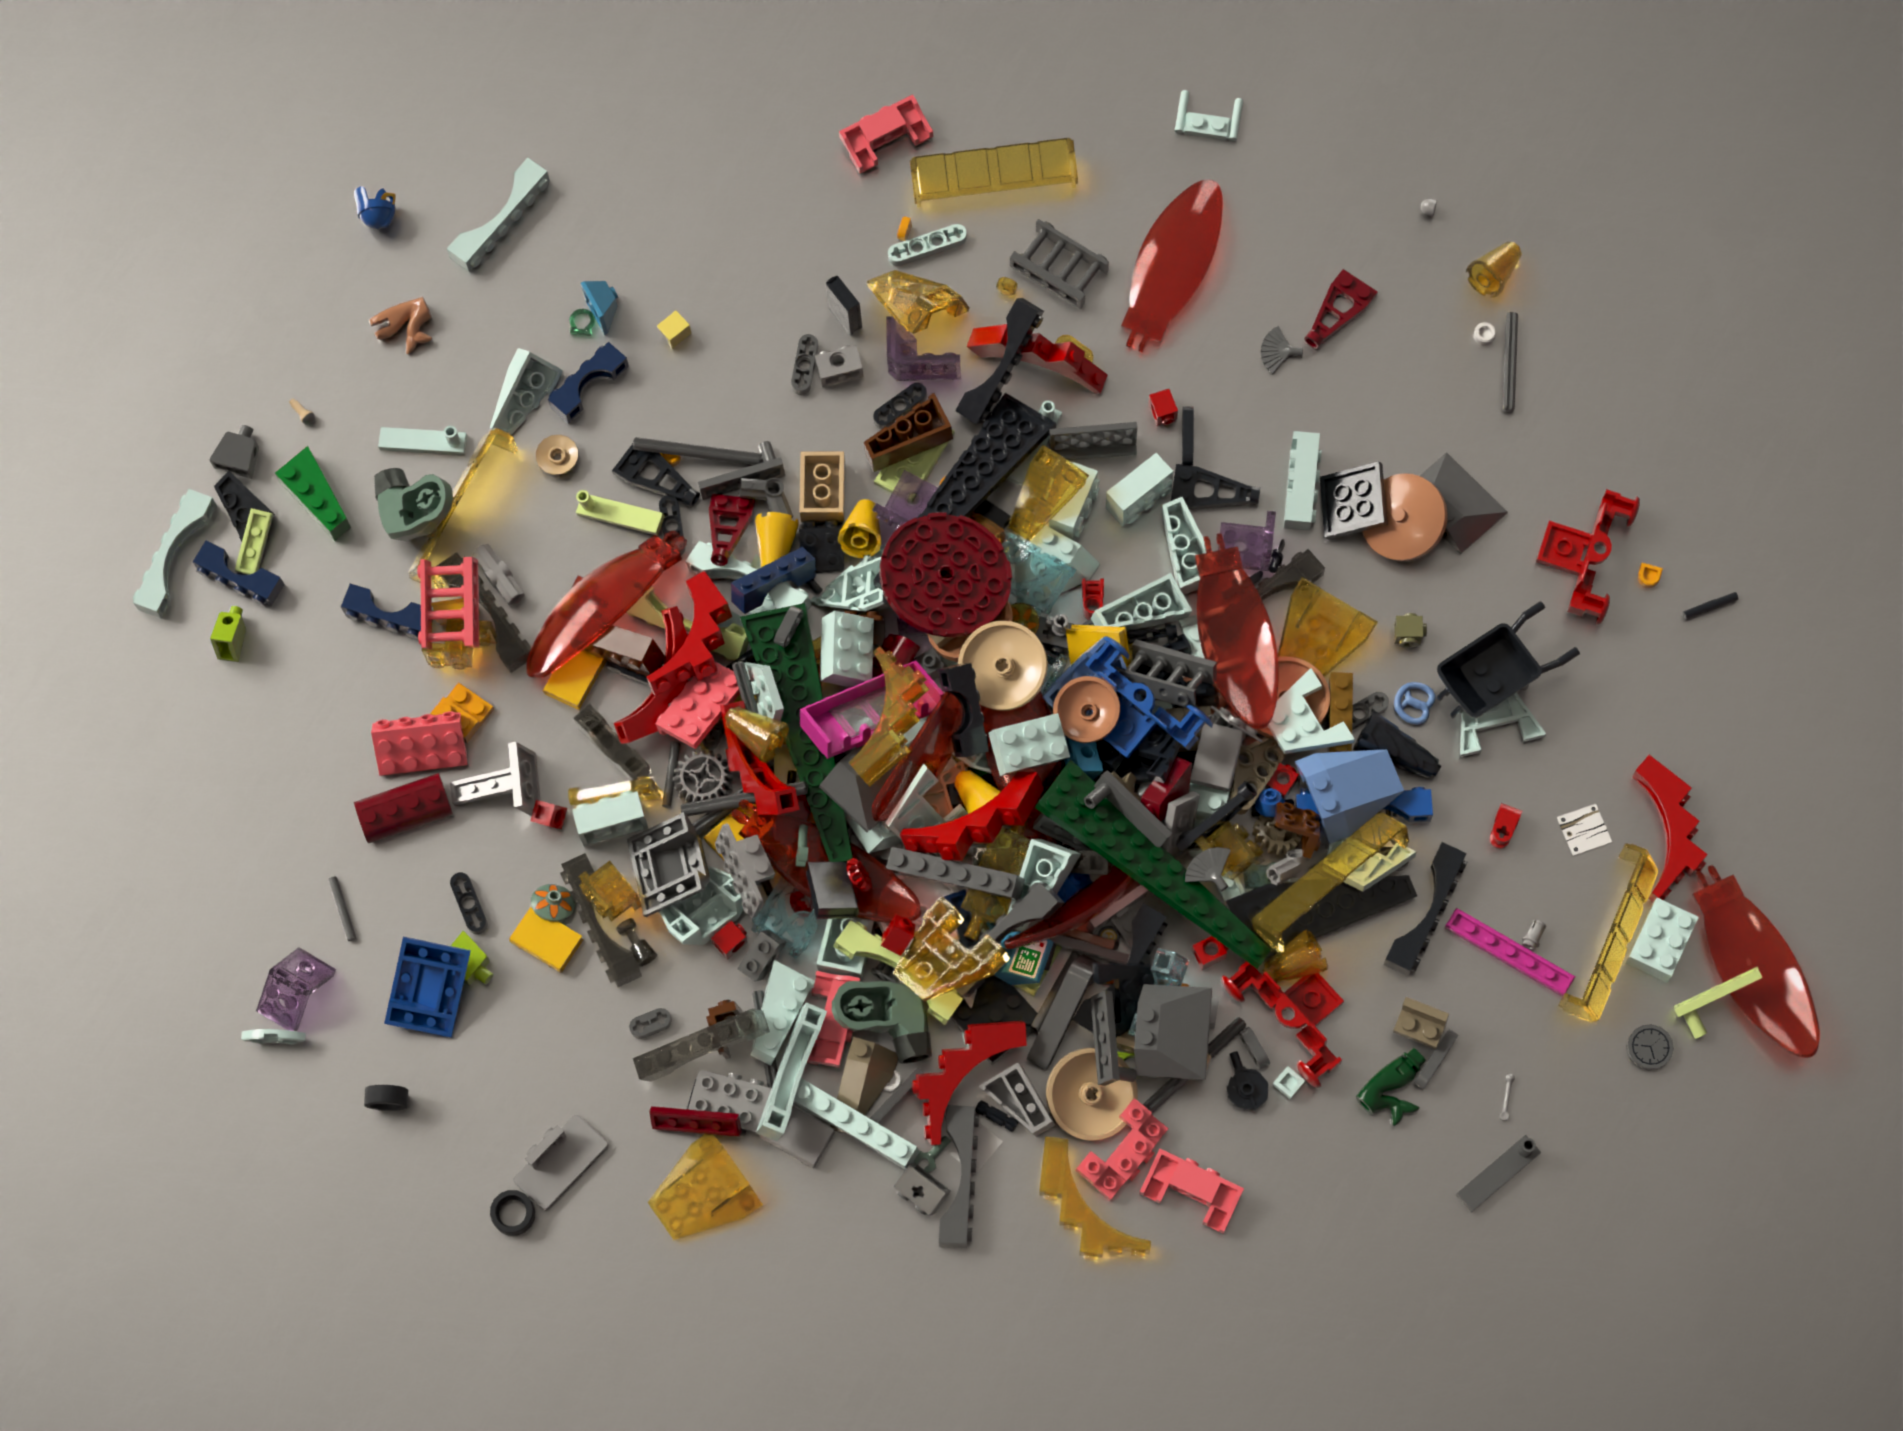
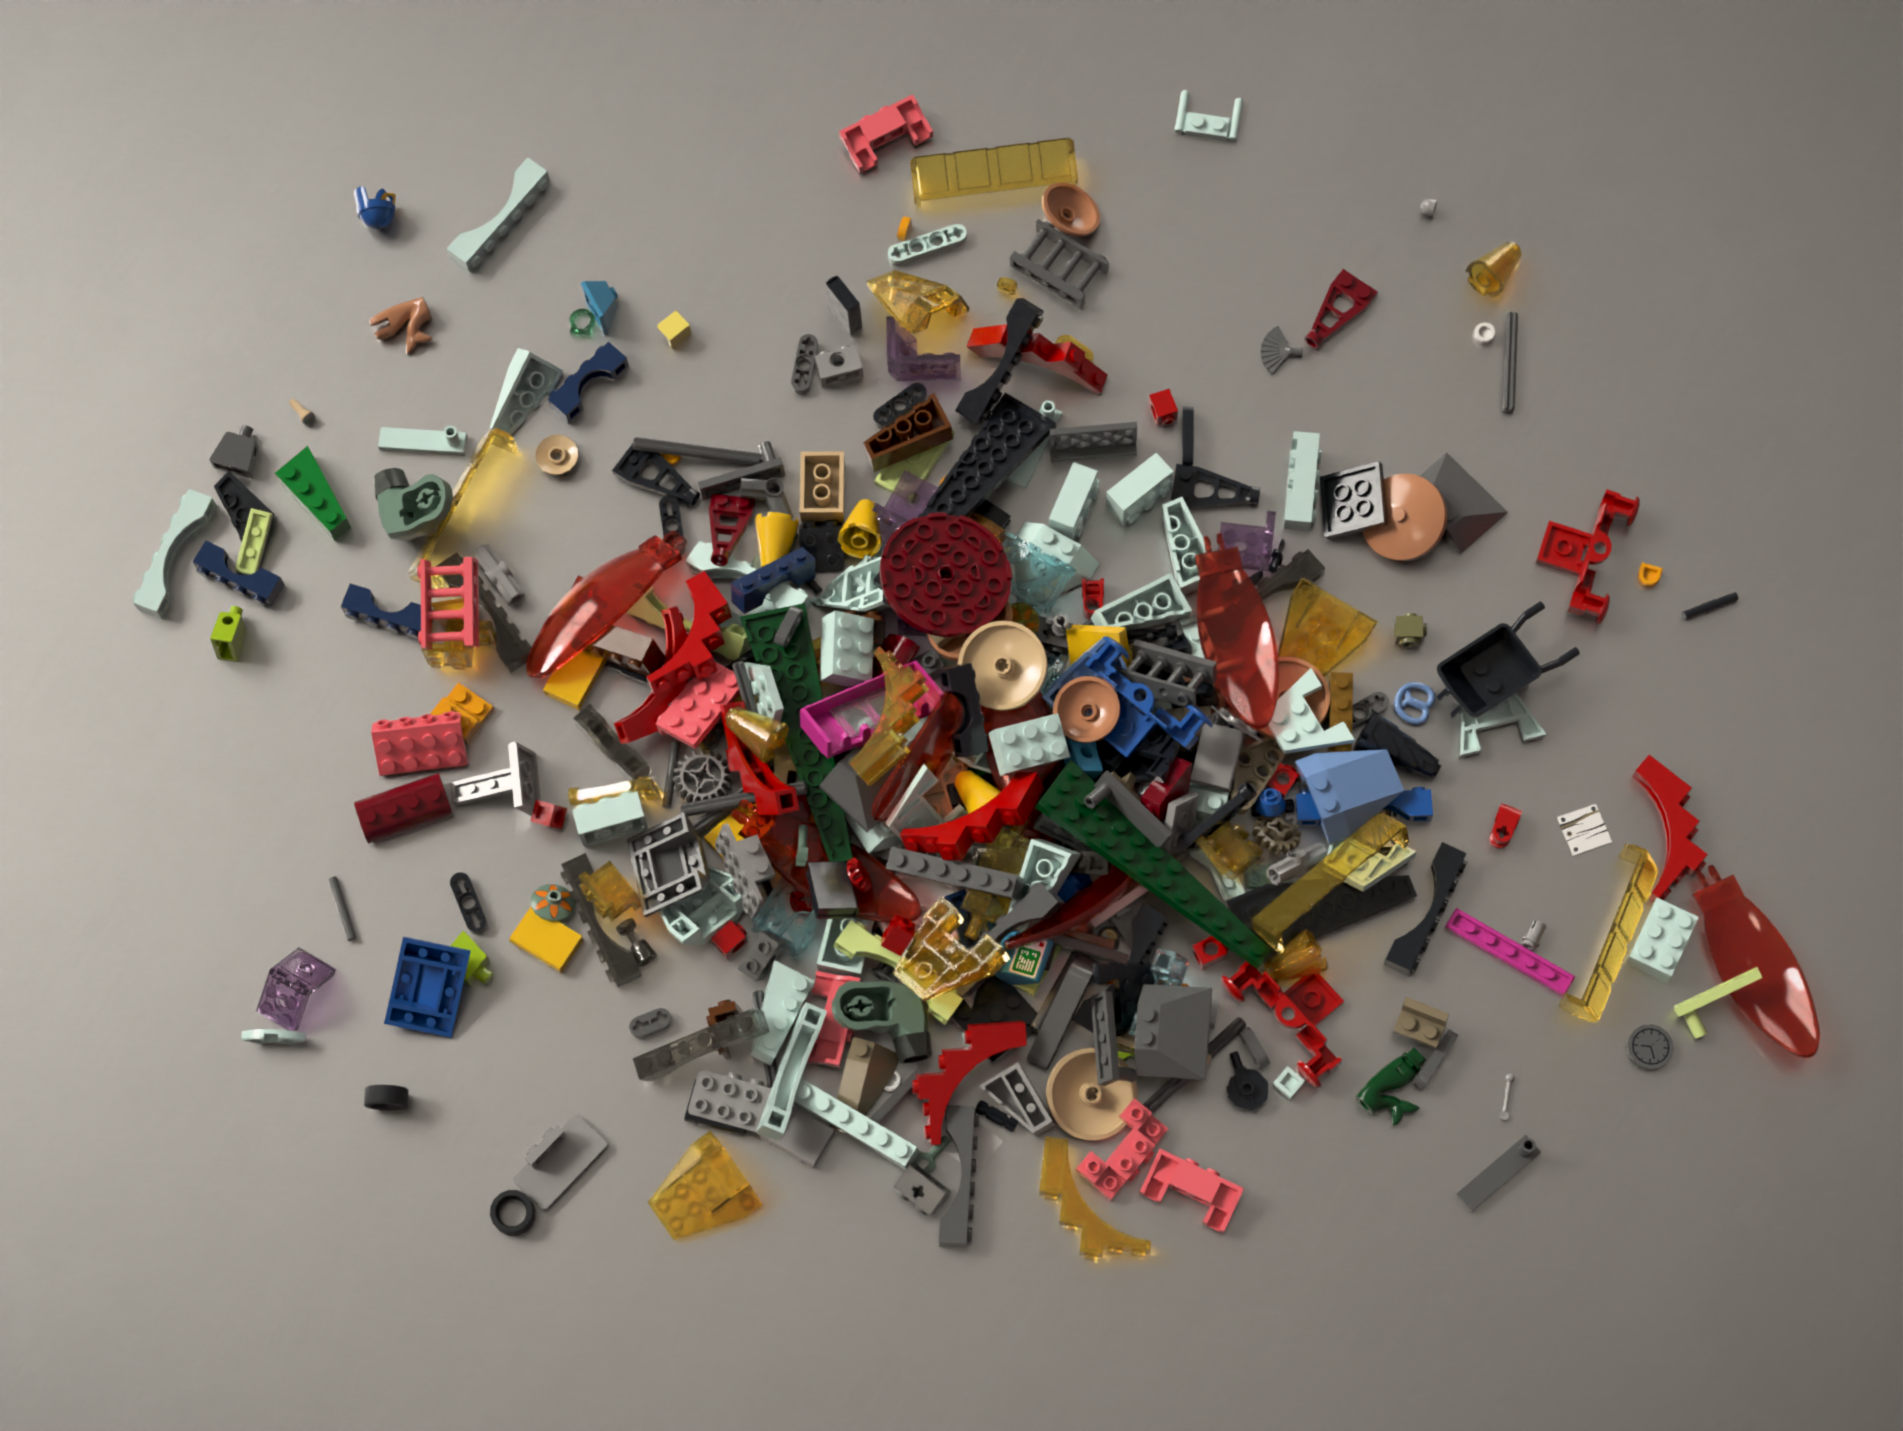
yellowish green piece [576,490,664,536] -> none
dark red tile [649,1106,742,1137] -> none
clear yellow wedge [1008,445,1089,541] -> none
clear red windscreen [1121,179,1223,353] -> none
dark grey hand [1185,847,1231,892] -> none
reddish brown bracket [1275,802,1321,859] -> none
none -> nougat dish [1042,183,1100,237]

